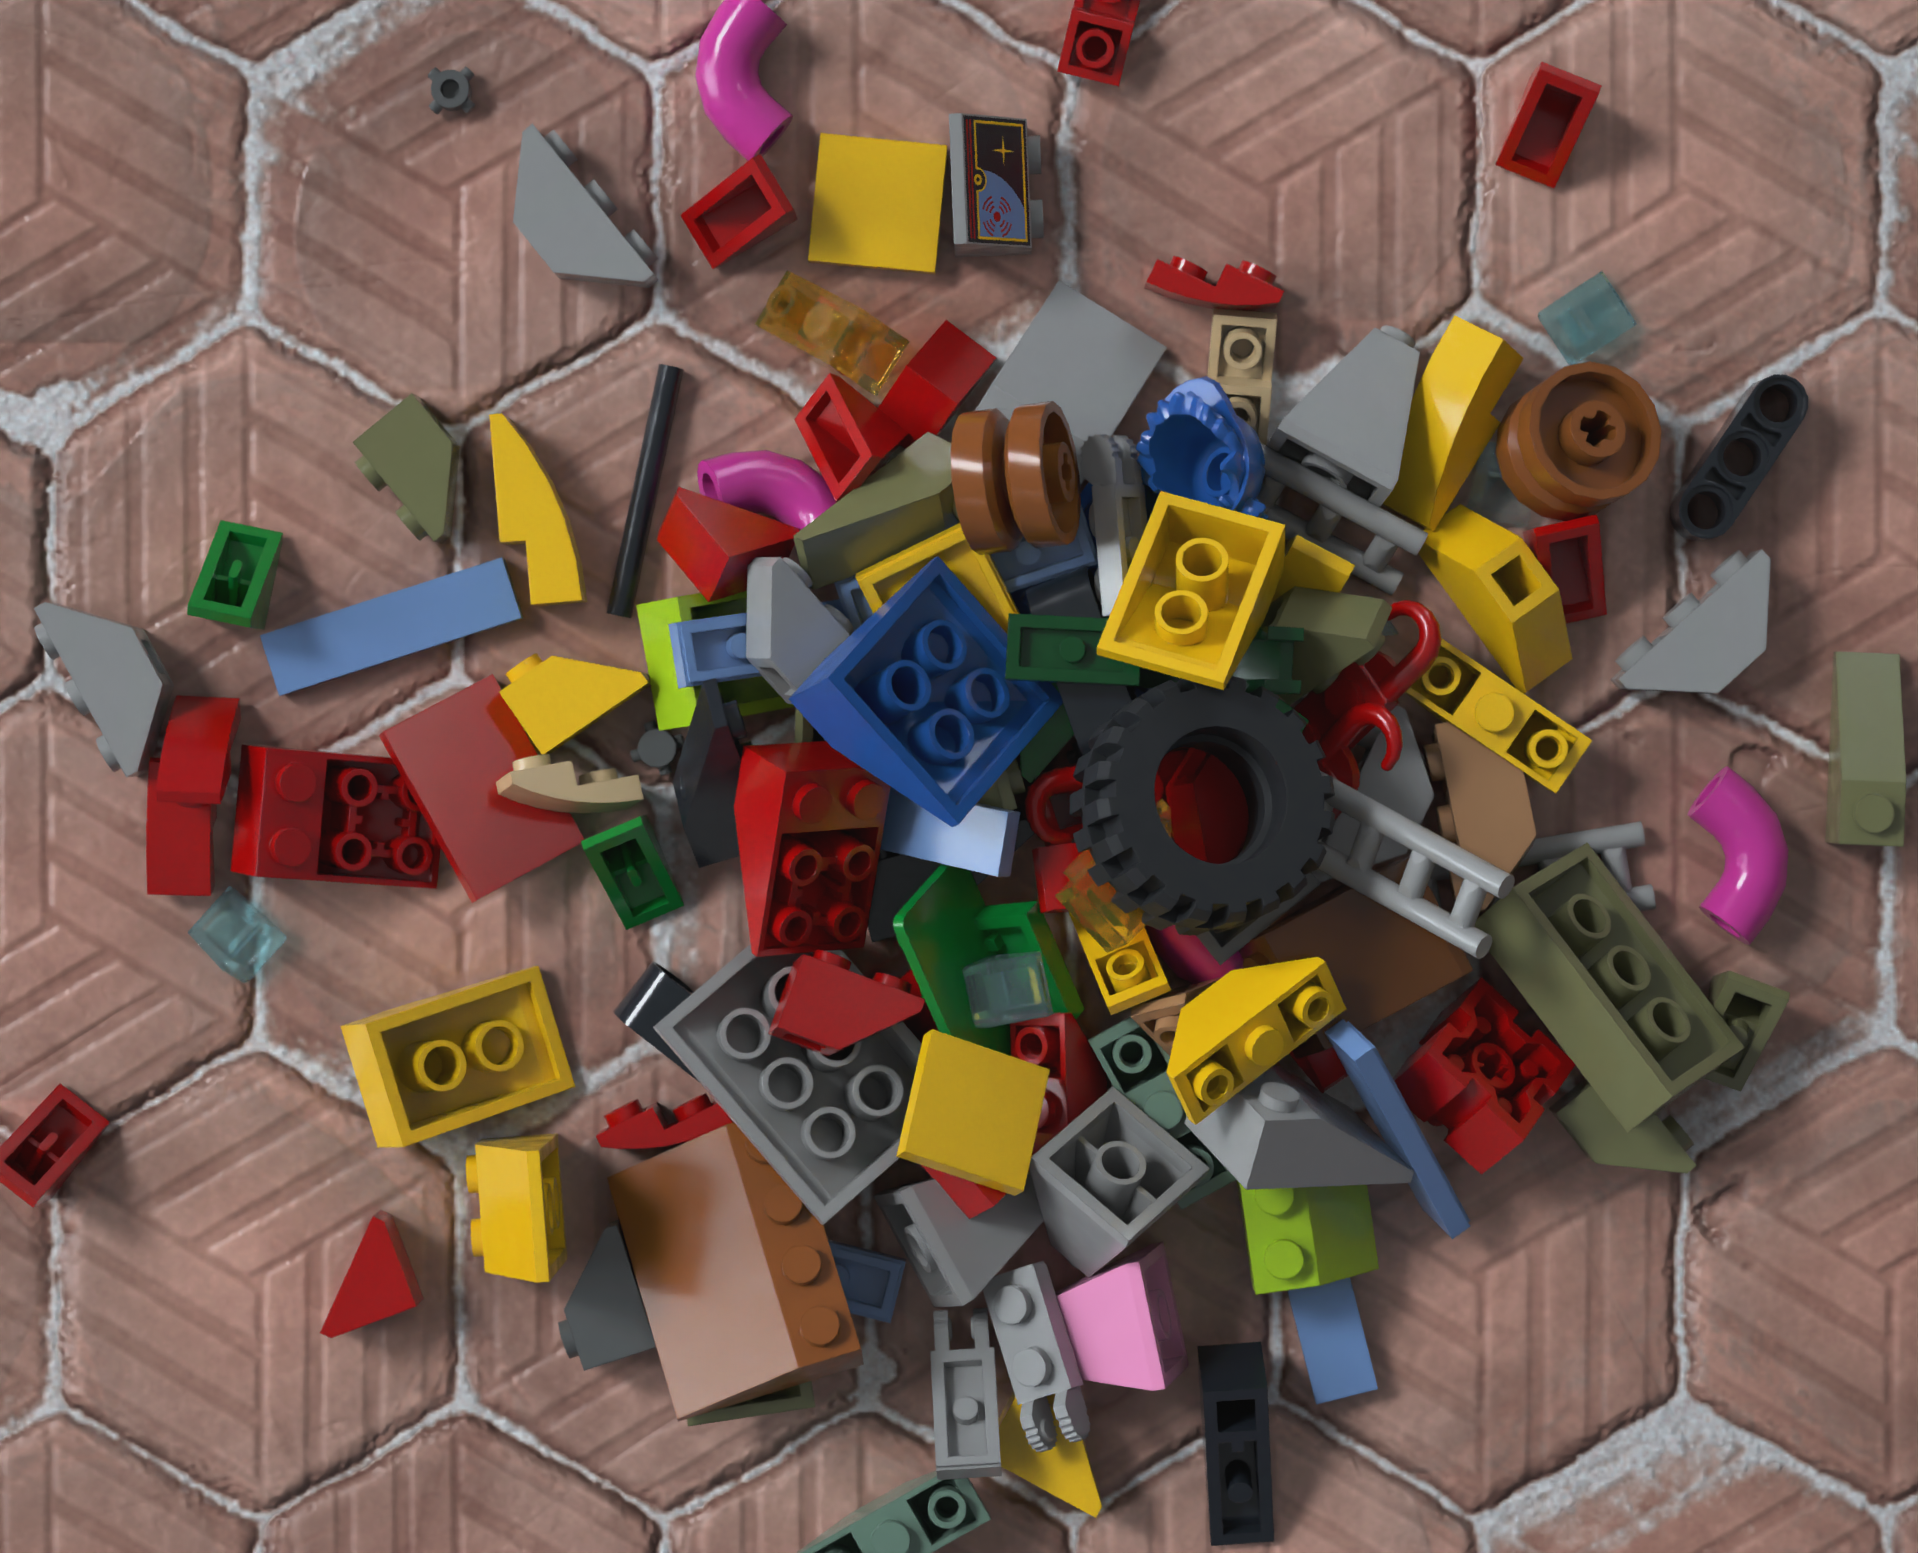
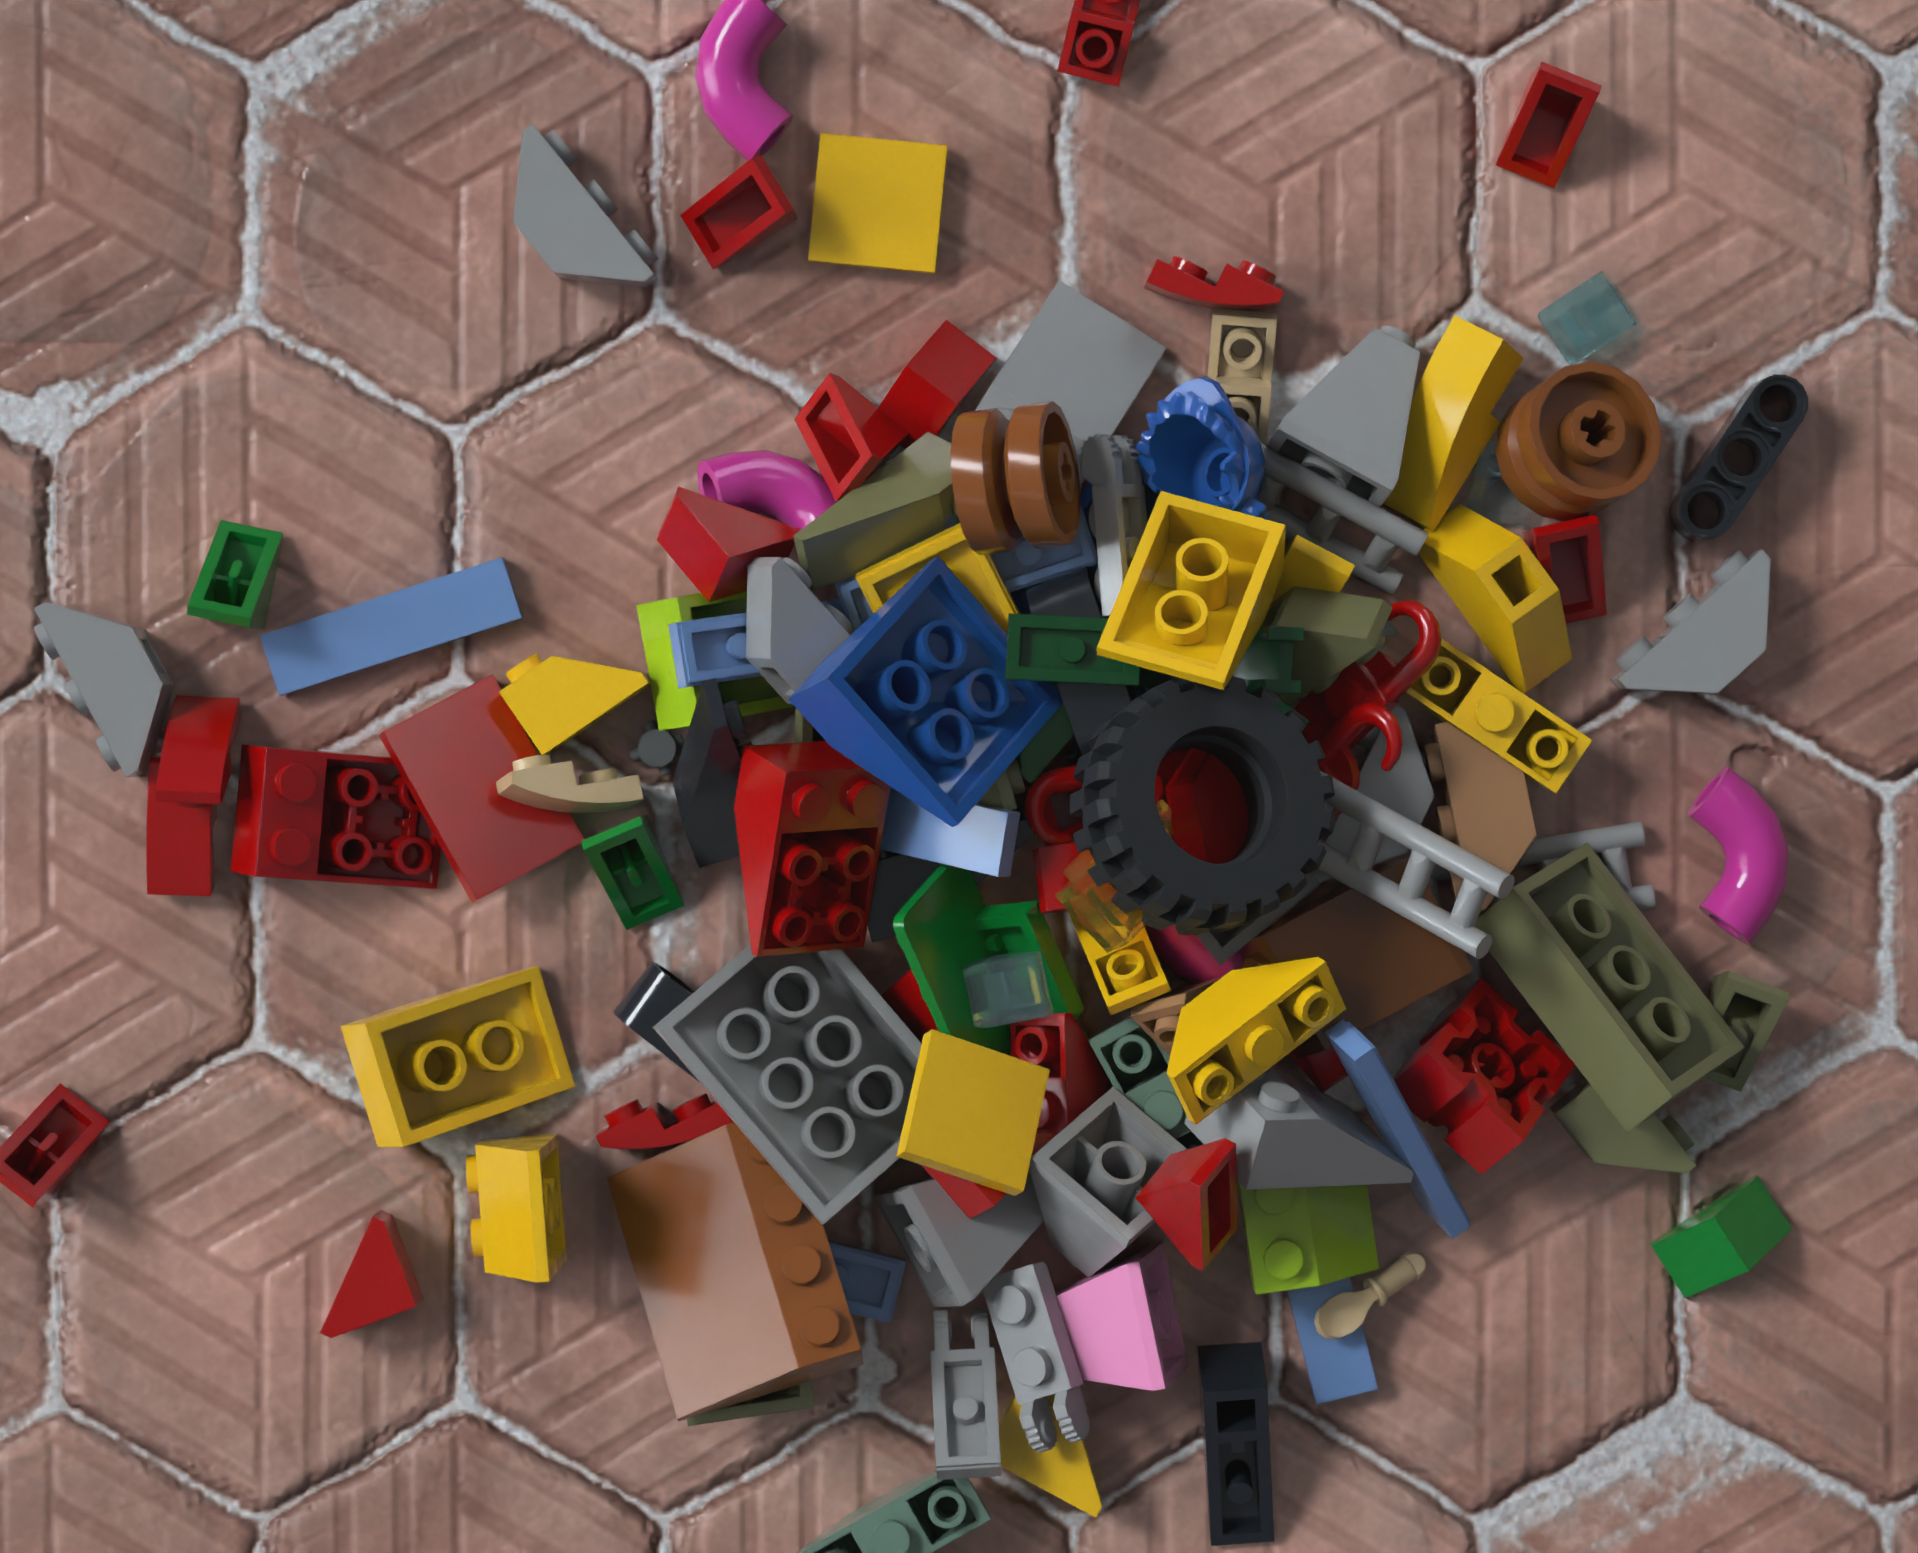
clear light blue slope [187,885,287,983] -> none
olive slope [353,393,460,544] -> none
dark grey piece [428,67,475,115] -> none
yellow slope [489,413,588,606] -> none
dark grey slope [558,1219,656,1371] -> none
black bar [607,364,684,618] -> none
clear yellow slope [754,270,910,396] -> none
red slope [768,950,925,1056] -> none
slope [949,113,1044,258] -> none
olive slope [1825,652,1906,847] -> none
none -> red slope [1135,1138,1238,1271]
none -> tan piece [1314,1251,1428,1340]
none -> green slope [1649,1175,1792,1298]

